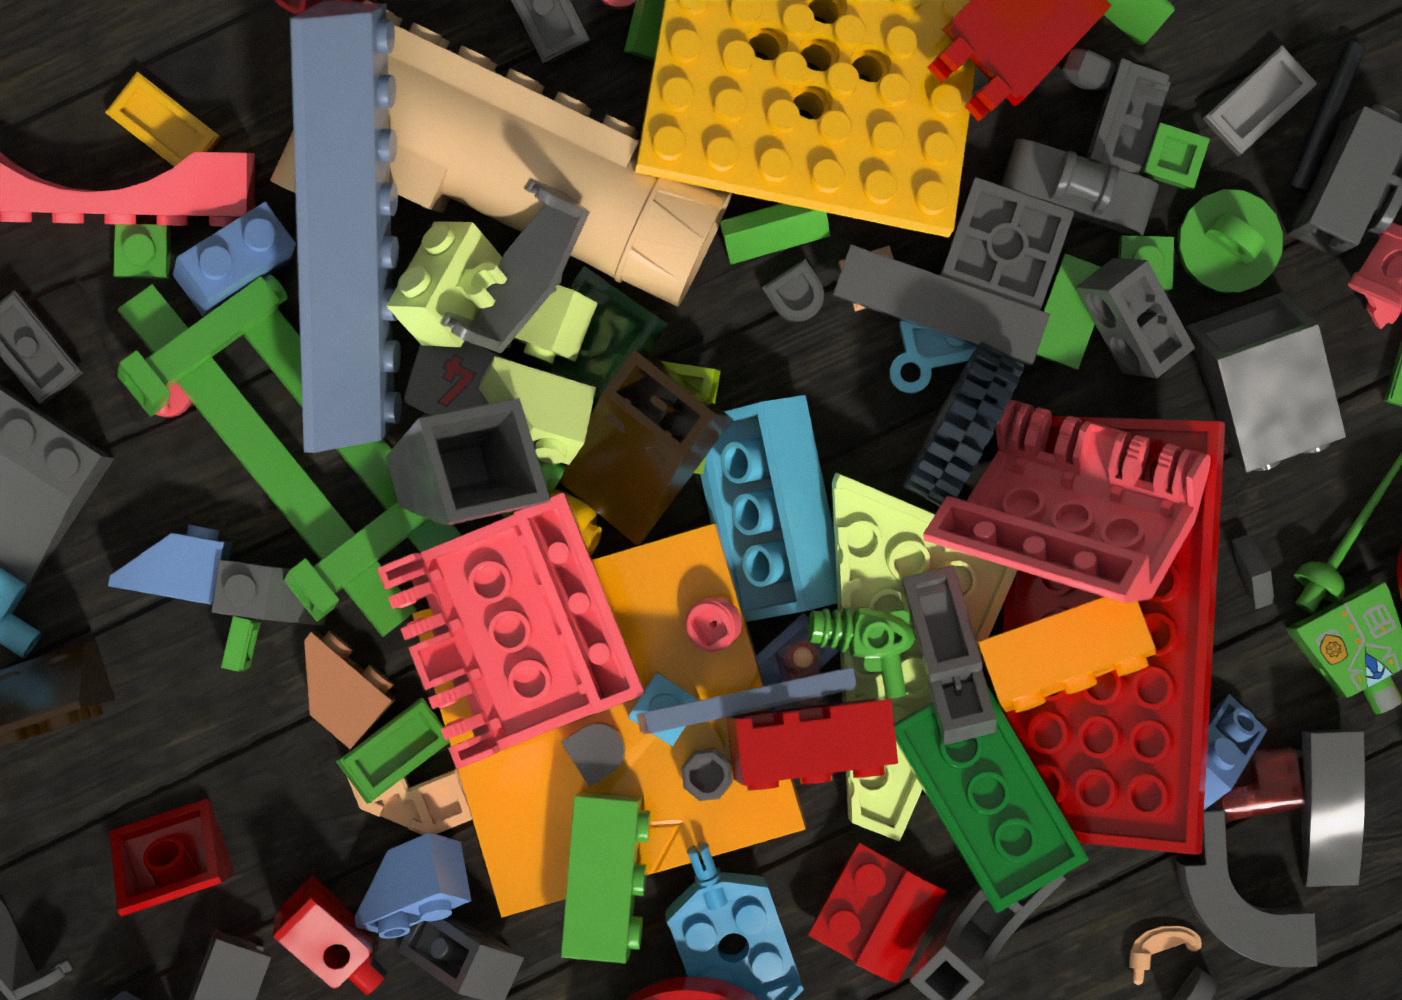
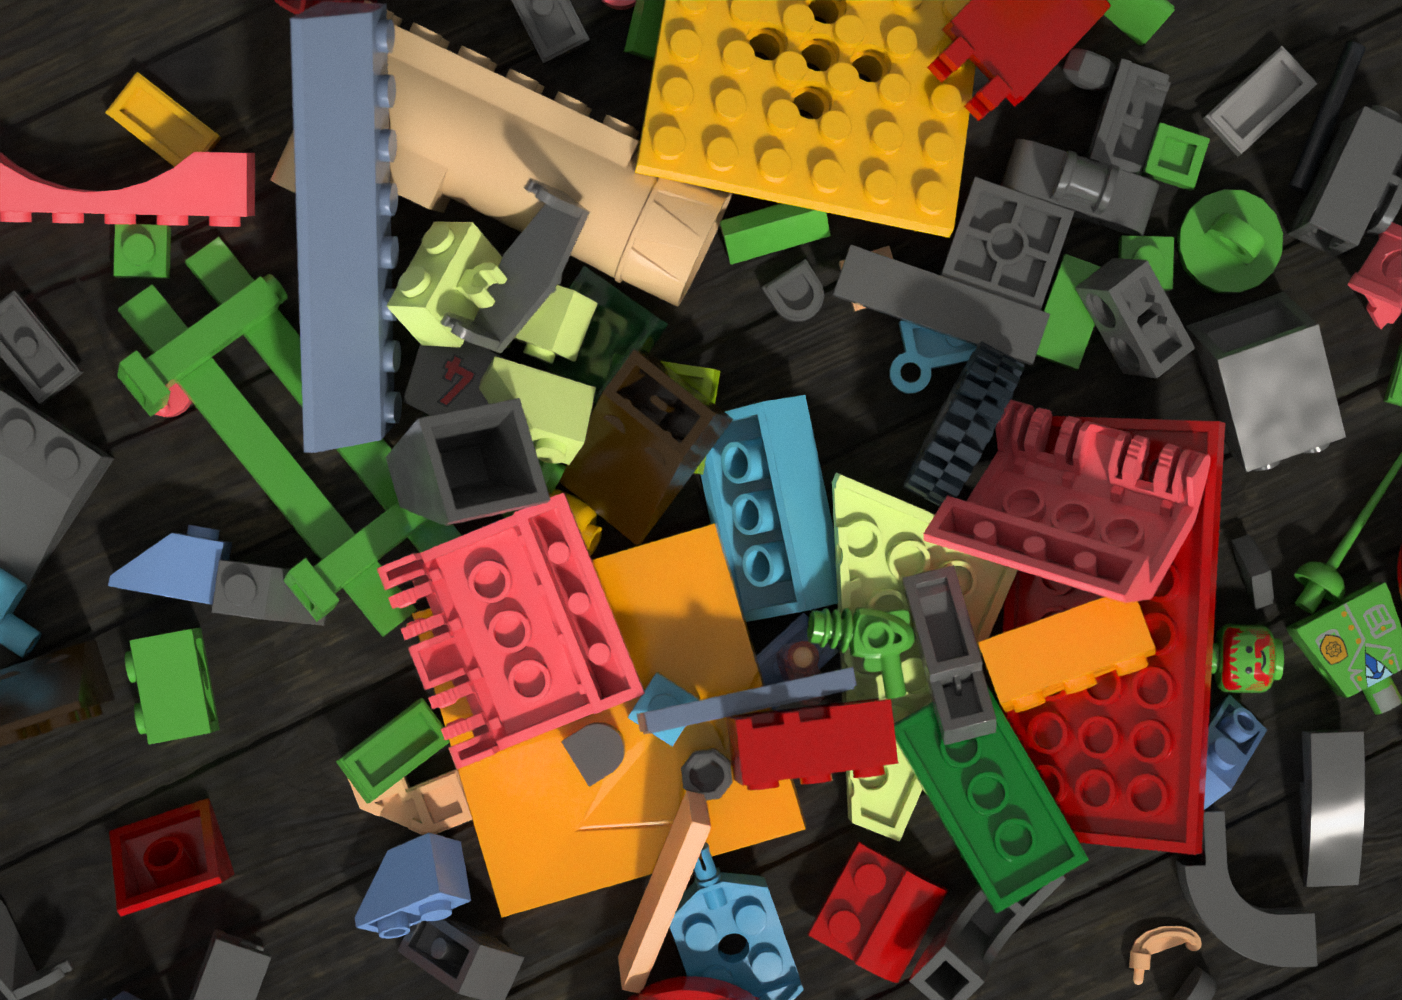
medium blue brick [173,202,296,317] -> none
bright green tile [221,616,261,672] -> none
red torso [273,874,388,995] -> none
nougat slope [304,630,397,749] -> none
bright green brick [561,791,651,963] -> none
coral tile [685,596,742,652] -> none
clear red piece [1219,745,1305,821] -> none
none -> bright green brick [125,627,220,745]
none -> light nougat tile [618,791,711,994]
none -> bright green head [1212,624,1284,693]

